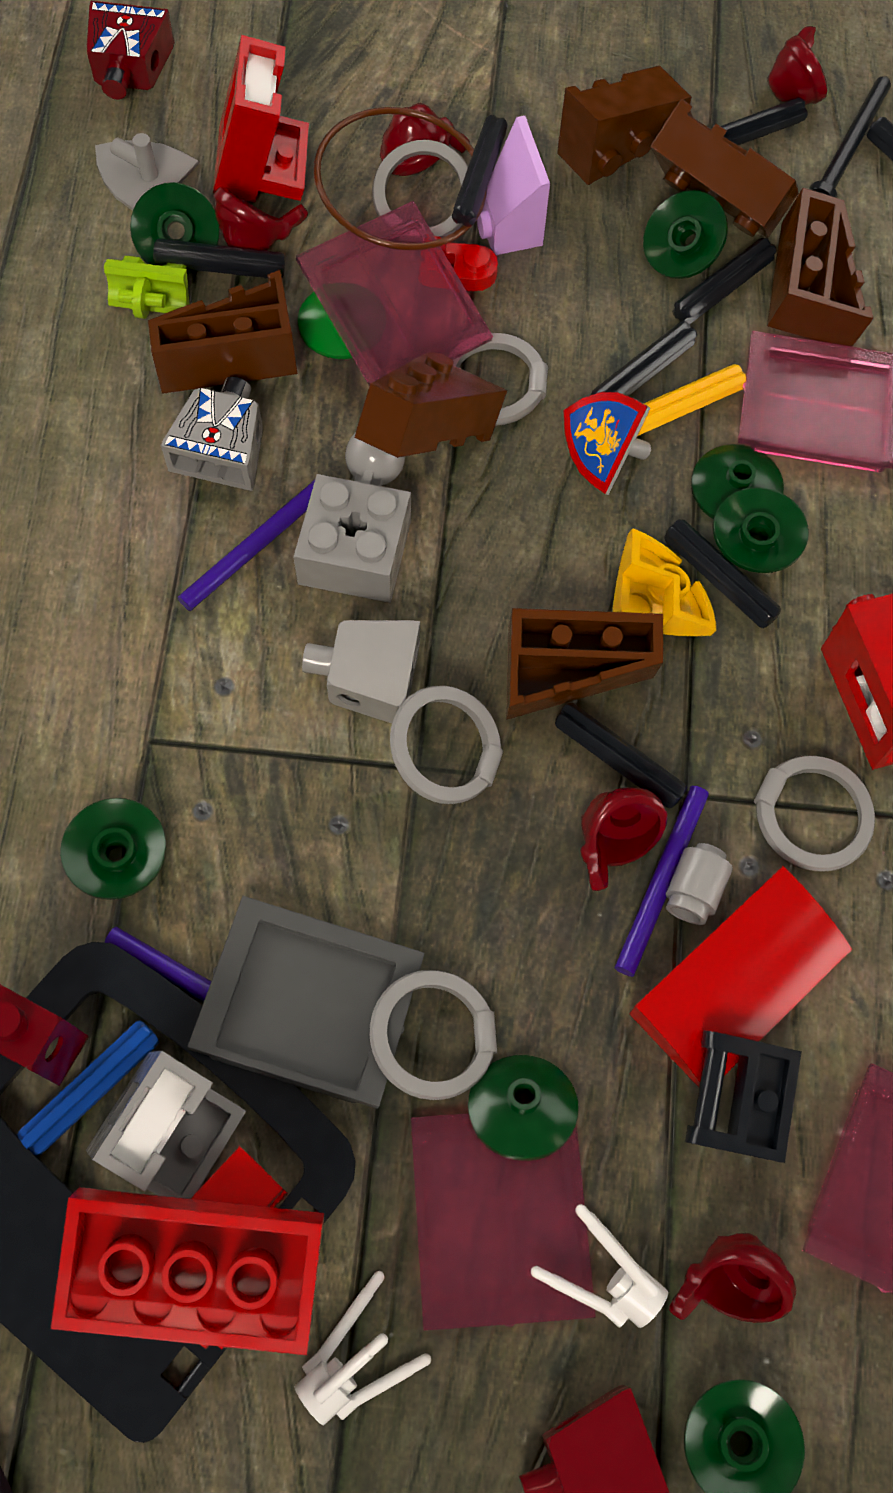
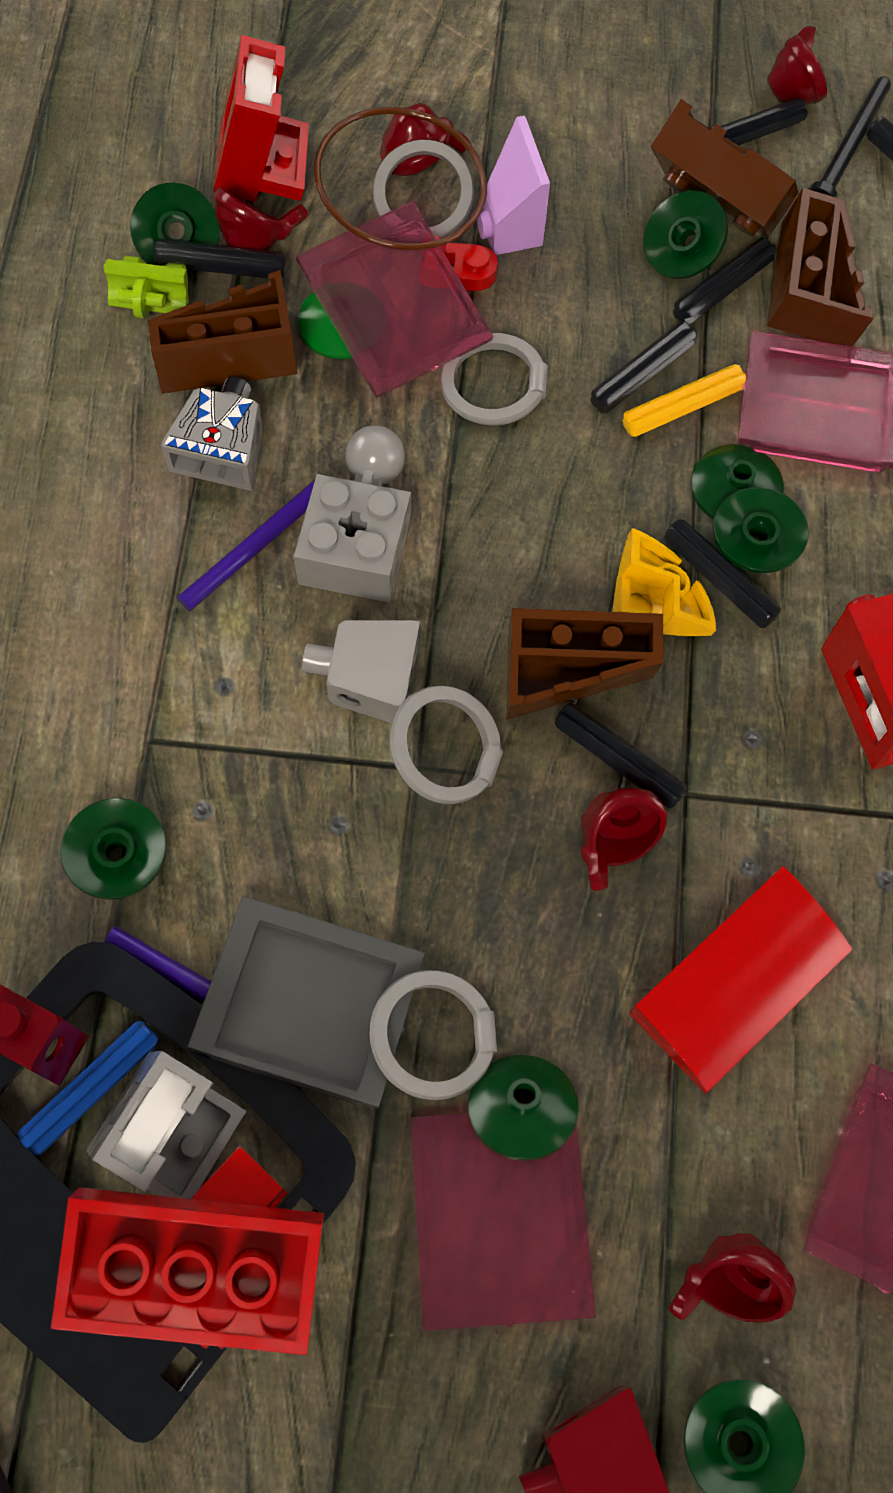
dark red torso [87,0,175,100] -> none
light grey shield [95,133,199,211] -> none
white plant [294,1271,431,1426] -> none
reddish brown wedge [354,352,508,458] -> none
black axle [452,114,508,227] -> none
white plant [531,1204,669,1328] -> none
reddish brown wedge [557,65,692,185] -> none
shield [563,392,651,495] -> none
dark purple bar [614,786,709,977] -> none
light grey brick [666,843,733,925] -> none
black plate [685,1030,802,1163] -> none
light grey piece [754,756,875,871] -> none

